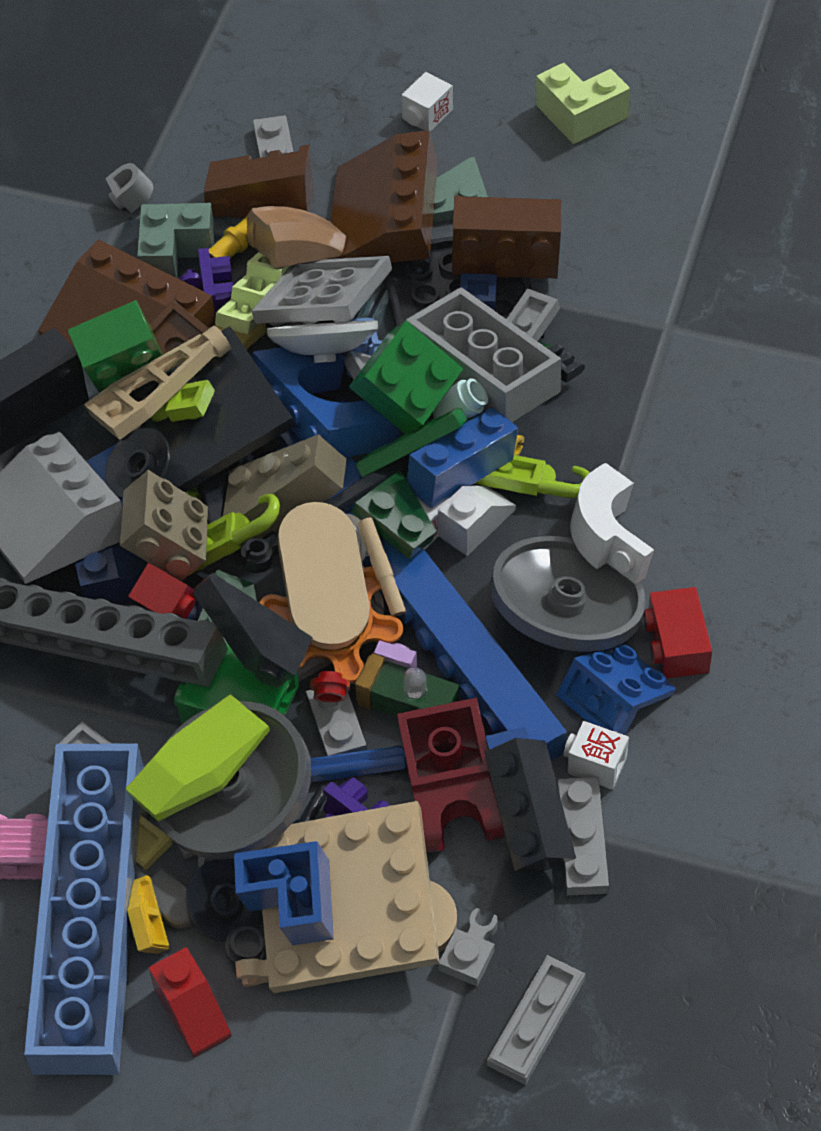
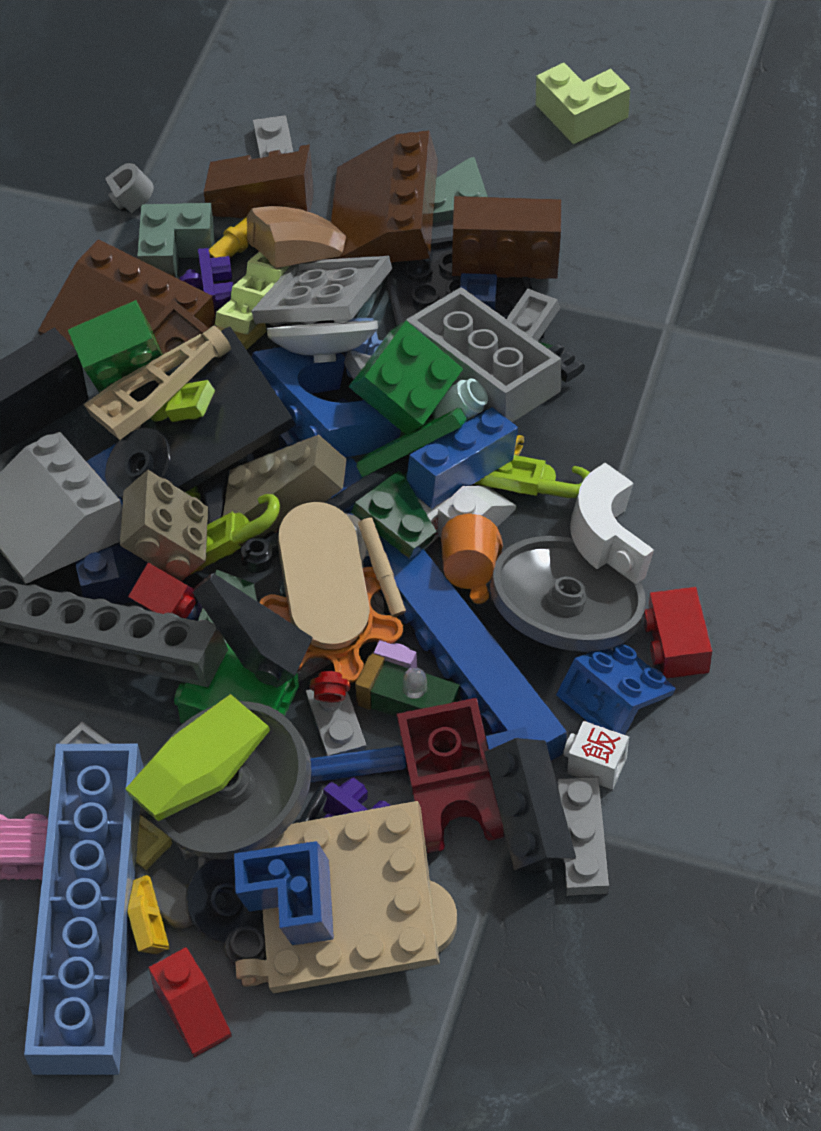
white brick [402,72,453,131] -> none
light grey plate [438,908,498,986] -> none
light grey tile [487,955,585,1085] -> none
none -> orange hat [441,513,503,604]

